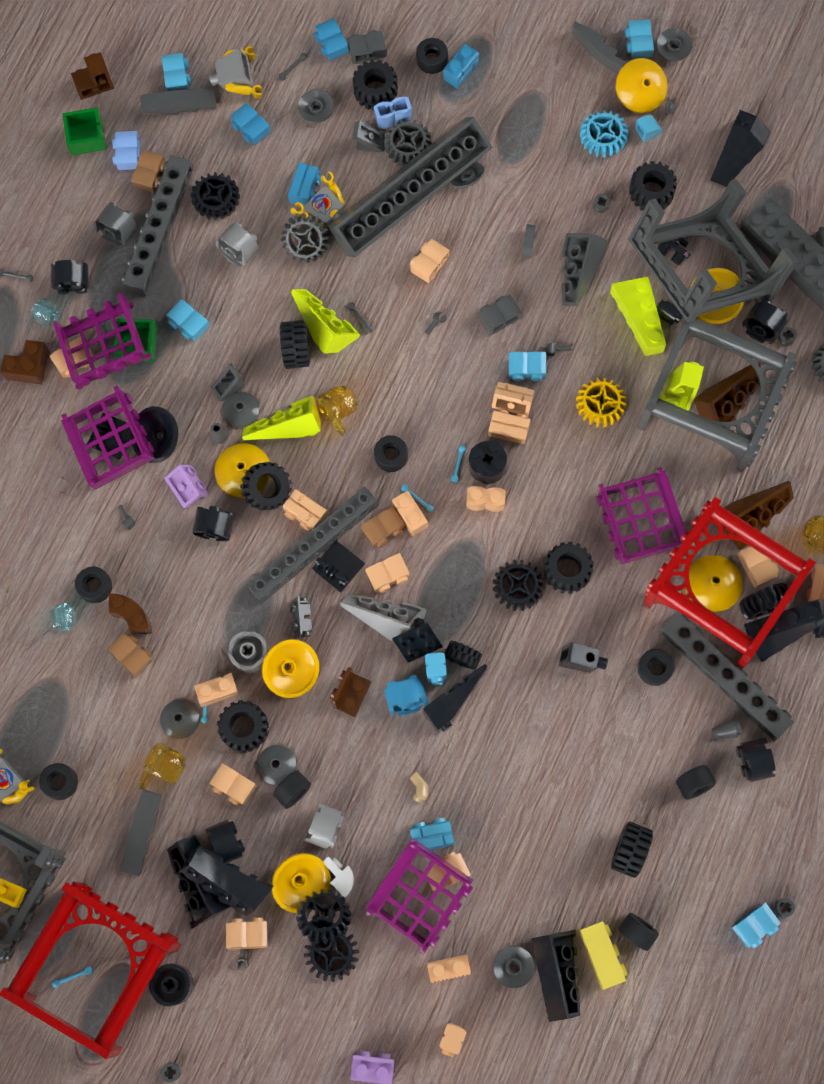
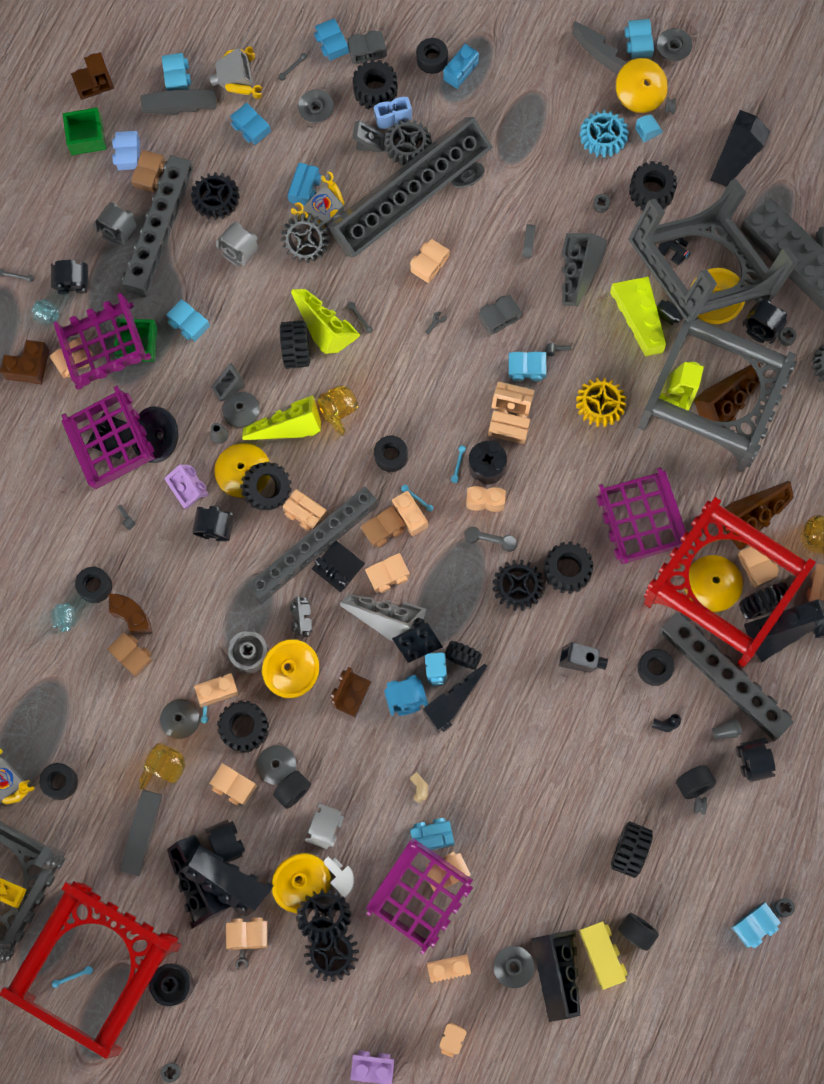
none -> dark grey bar [464,527,517,552]
none -> black arm [651,714,681,732]
none -> dark grey bush [694,796,707,815]

